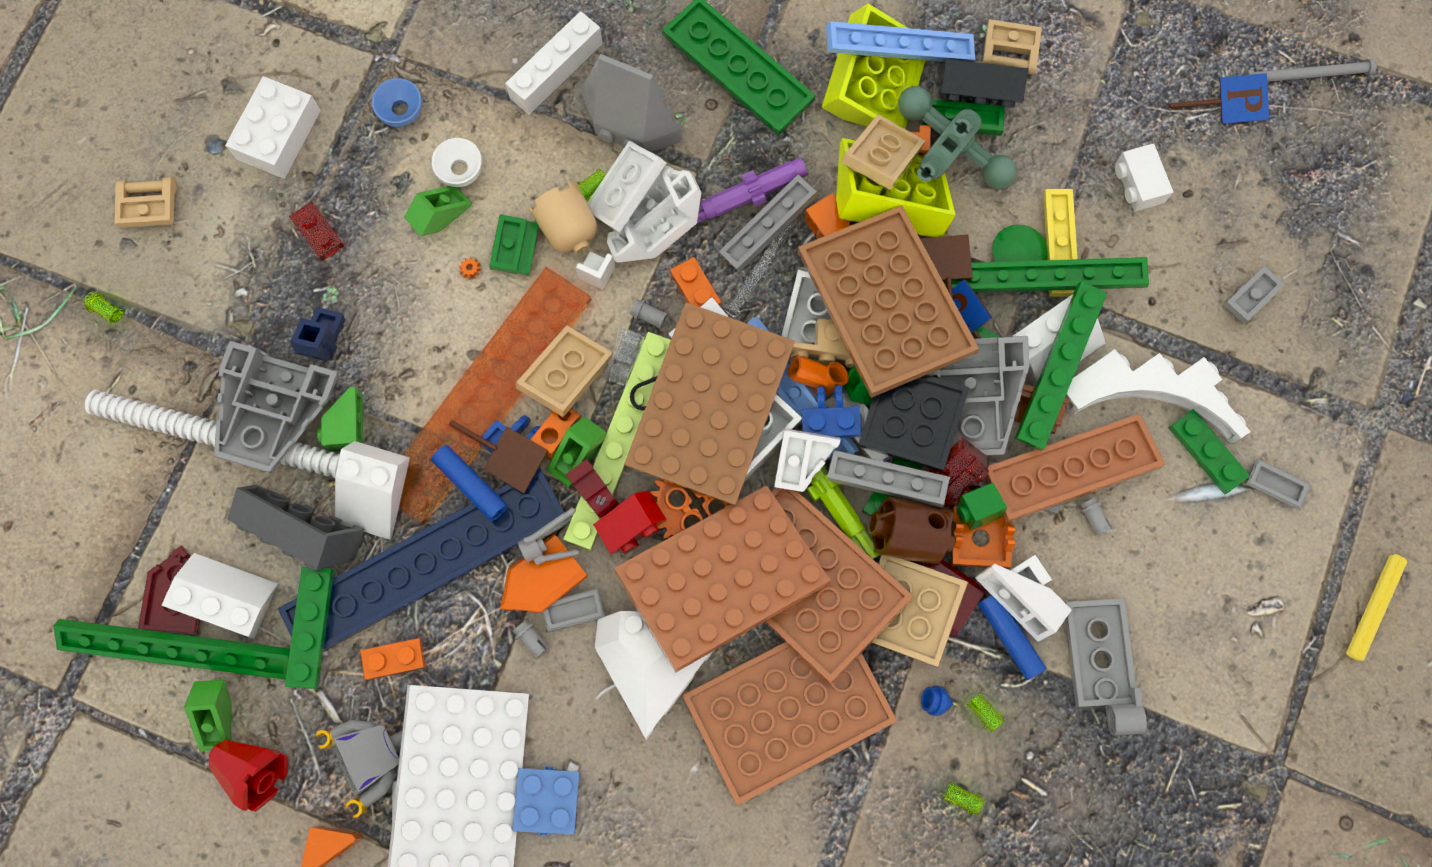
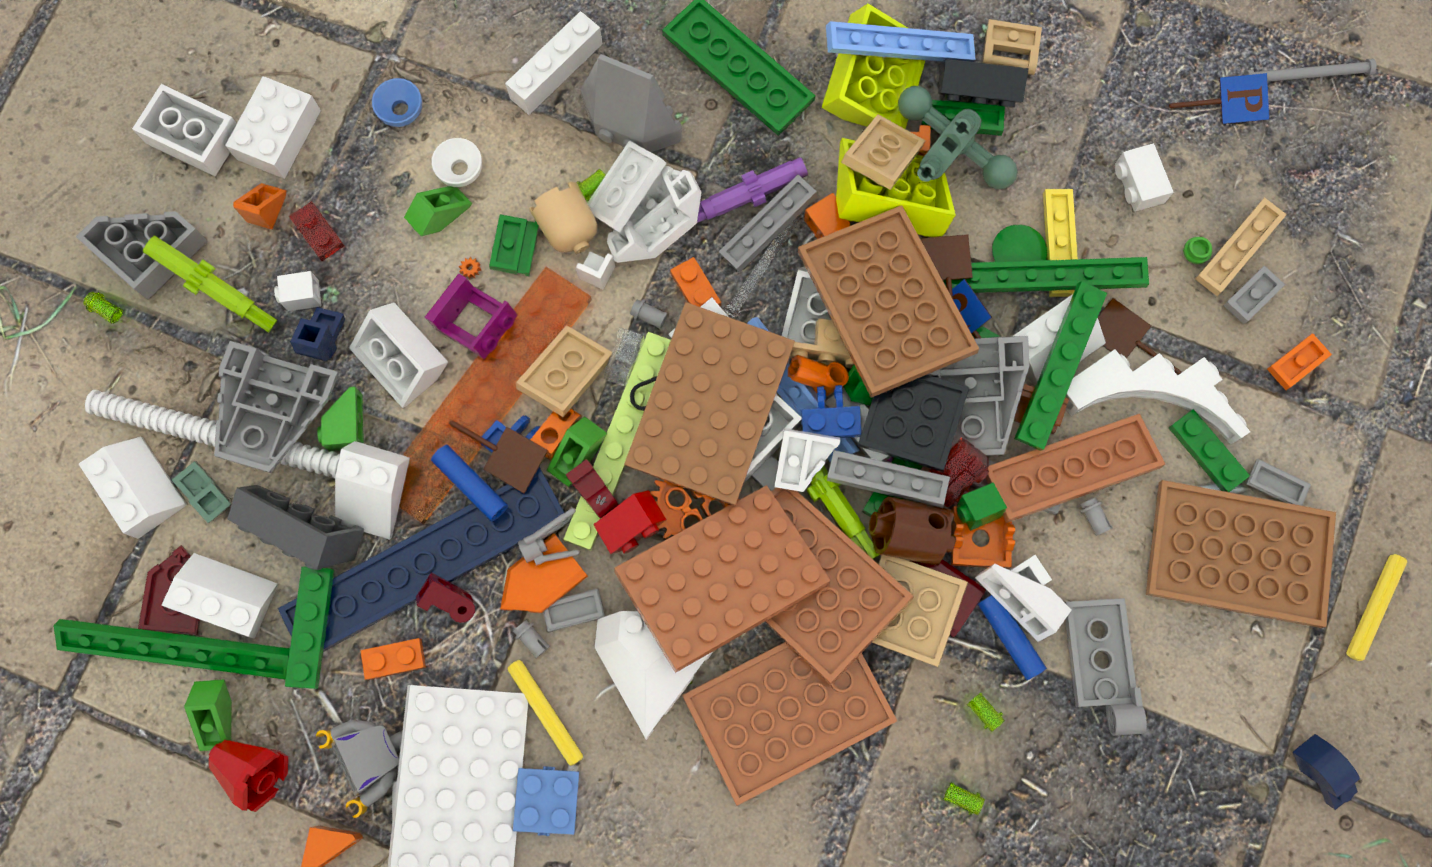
tan plate [114,177,177,228] -> none
blue plate [921,685,953,716] -> none
none -> light grey brick [76,211,207,300]
none -> white slope [79,437,187,539]
none -> white brick [132,84,237,176]
none -> lime piece [143,235,277,333]
none -> sand green slope [172,461,232,523]
none -> orange slope [233,183,287,230]
none -> white brick [274,271,321,311]
none -> white slope [349,303,448,408]
none -> dark red leg [416,572,475,623]
none -> magenta panel [425,273,518,359]
none -> light yellow axle [507,660,583,766]
none -> light grey tile [751,455,778,491]
none -> reddish brown piece [1098,298,1182,375]
none -> medium nougat plate [1146,480,1336,628]
none -> bright green plate [1183,237,1212,264]
none -> tan plate [1195,197,1287,296]
none -> orange plate [1267,333,1332,390]
none -> dark blue brick [1293,734,1360,810]

